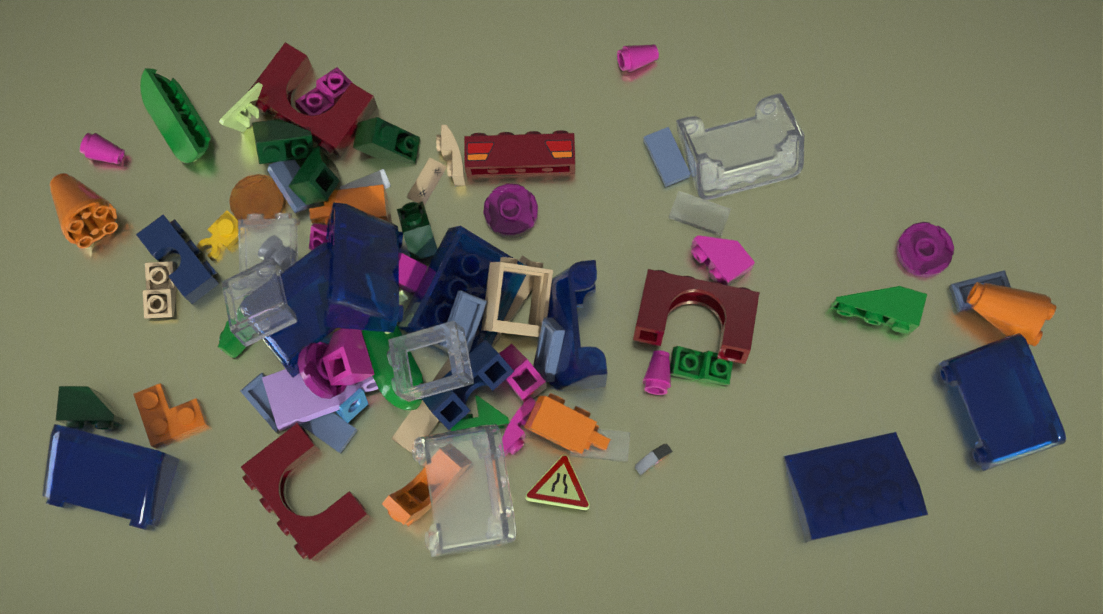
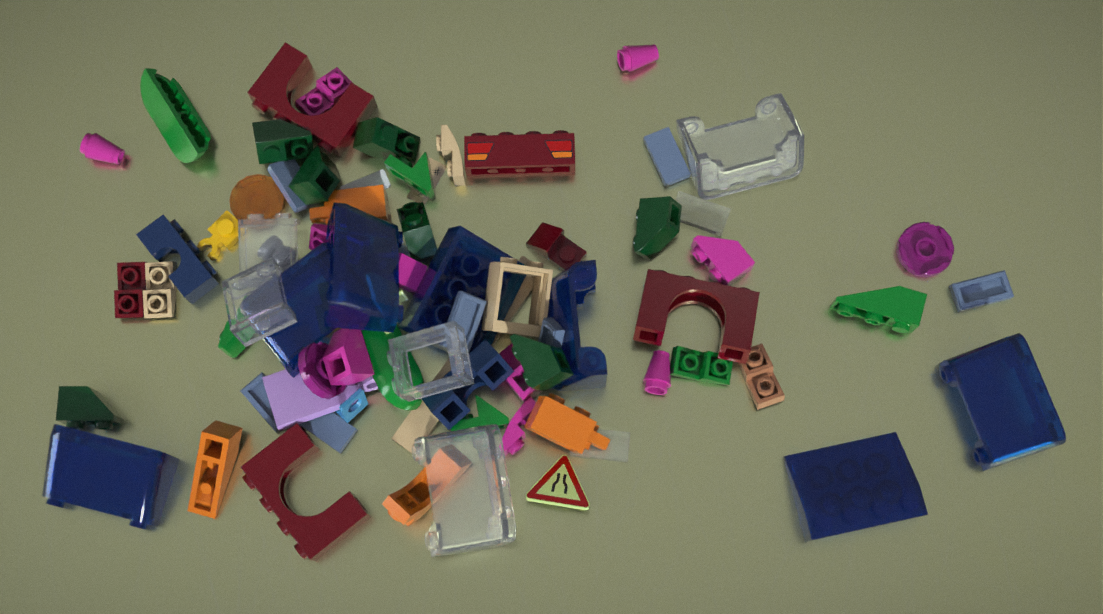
orange cone [50,173,118,249] -> none
orange plate [133,383,208,448] -> none
yellowish green piece [219,82,263,132] -> none
magenta tile [483,183,538,238] -> none
tile [635,444,673,475] -> none
orange cone [967,282,1056,348] -> none
none -> dark red slope [114,262,148,318]
none -> orange slope [187,420,243,519]
none -> green slope [384,152,435,200]
none -> dark green slope [509,334,574,391]
none -> dark red slope [526,222,587,276]
none -> dark green slope [633,196,682,260]
none -> nougat slope [739,343,785,410]

